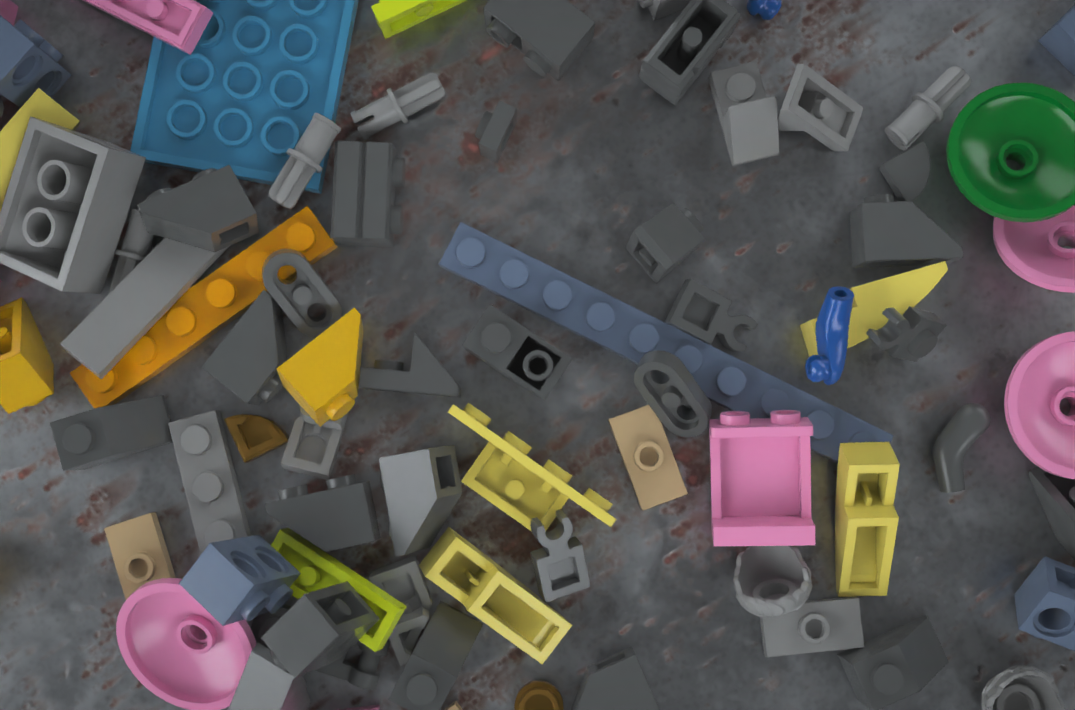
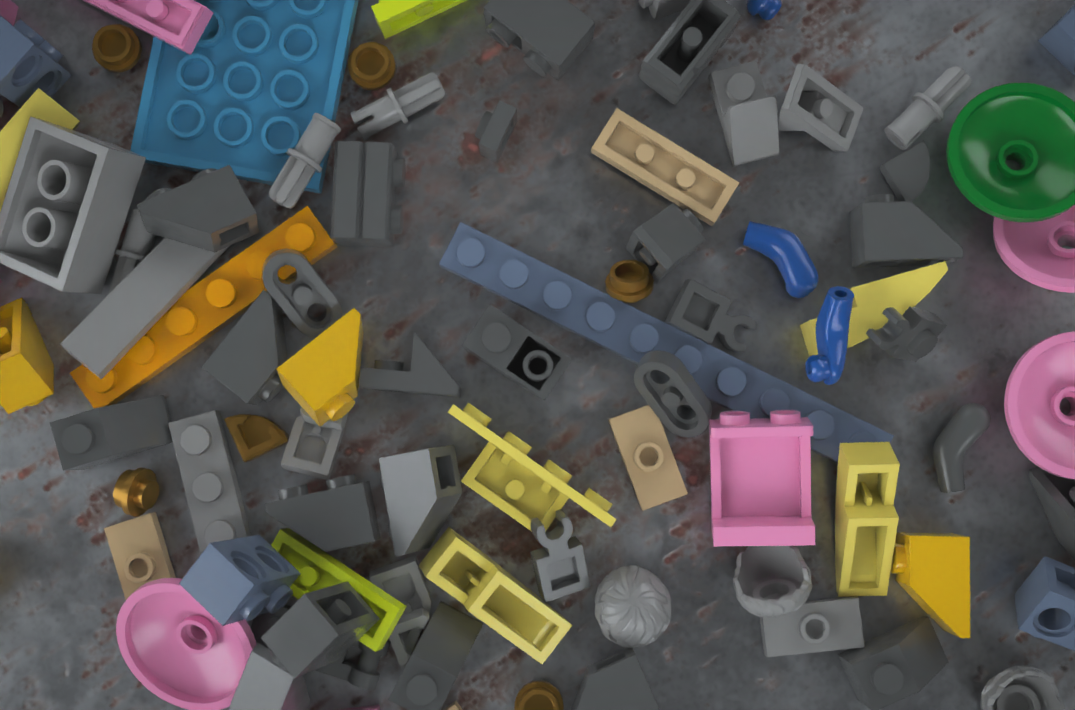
none -> pearl gold plate [92,24,142,72]
none -> pearl gold plate [113,467,159,517]
none -> pearl gold plate [348,42,396,90]
none -> tan plate [591,108,739,226]
none -> light grey hair [594,565,672,648]
none -> pearl gold plate [605,260,654,303]
none -> blue arm [743,221,819,298]
none -> yellow slope [891,532,970,638]

